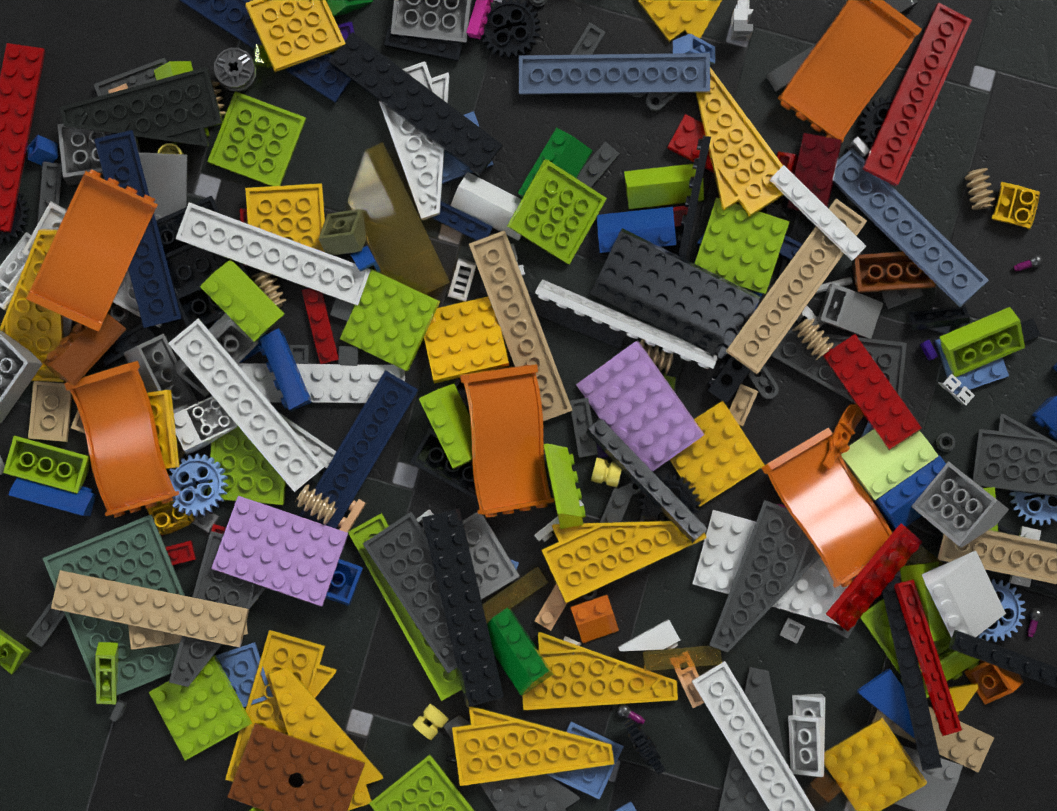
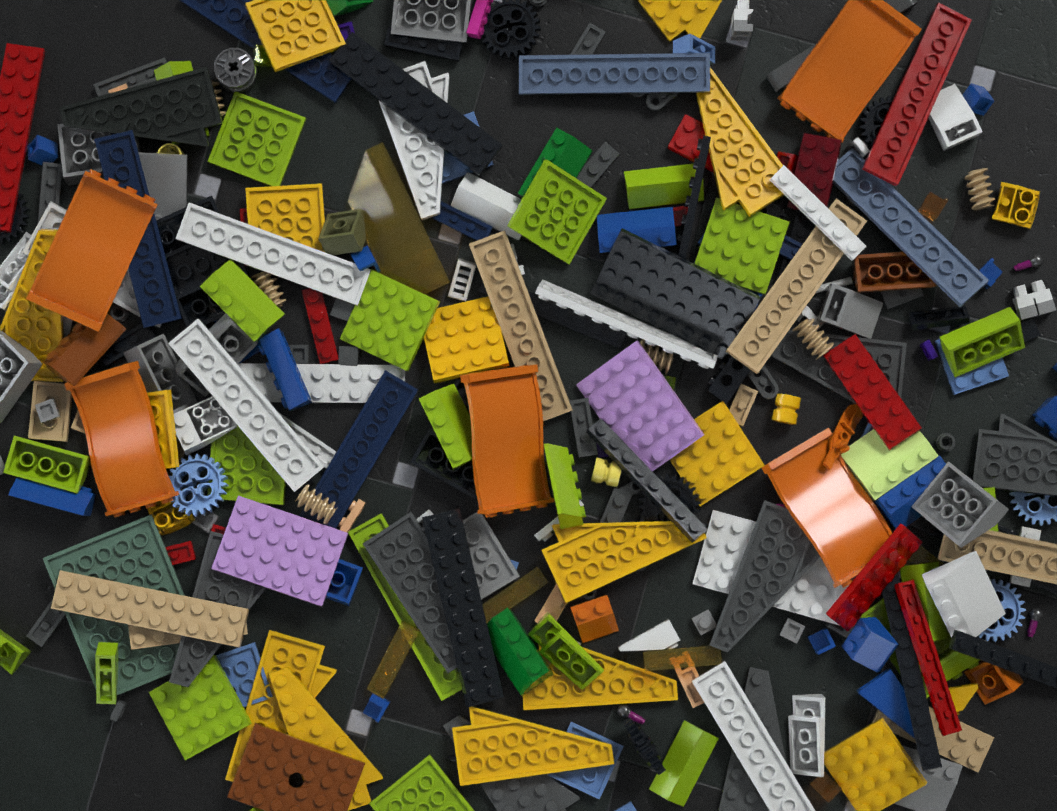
light yellow wheel [412,703,449,740] -> none
white piece [938,374,975,405] -> none
none -> light grey plate [35,398,61,423]
none -> blue panel [363,692,391,723]
none -> clear yellow plate [367,621,420,698]
none -> lime slope [528,612,604,690]
none -> lime slope [649,720,719,807]
none -> light grey plate [691,609,717,635]
none -> yellow wheel [772,393,801,425]
none -> blue panel [807,628,836,655]
none -> blue slope [842,617,898,672]
none -> clear orange panel [918,192,949,221]
none -> white slope [928,84,982,151]
none -> blue panel [962,83,994,116]
none -> blue panel [979,258,1002,289]
none -> hips [1012,280,1056,321]

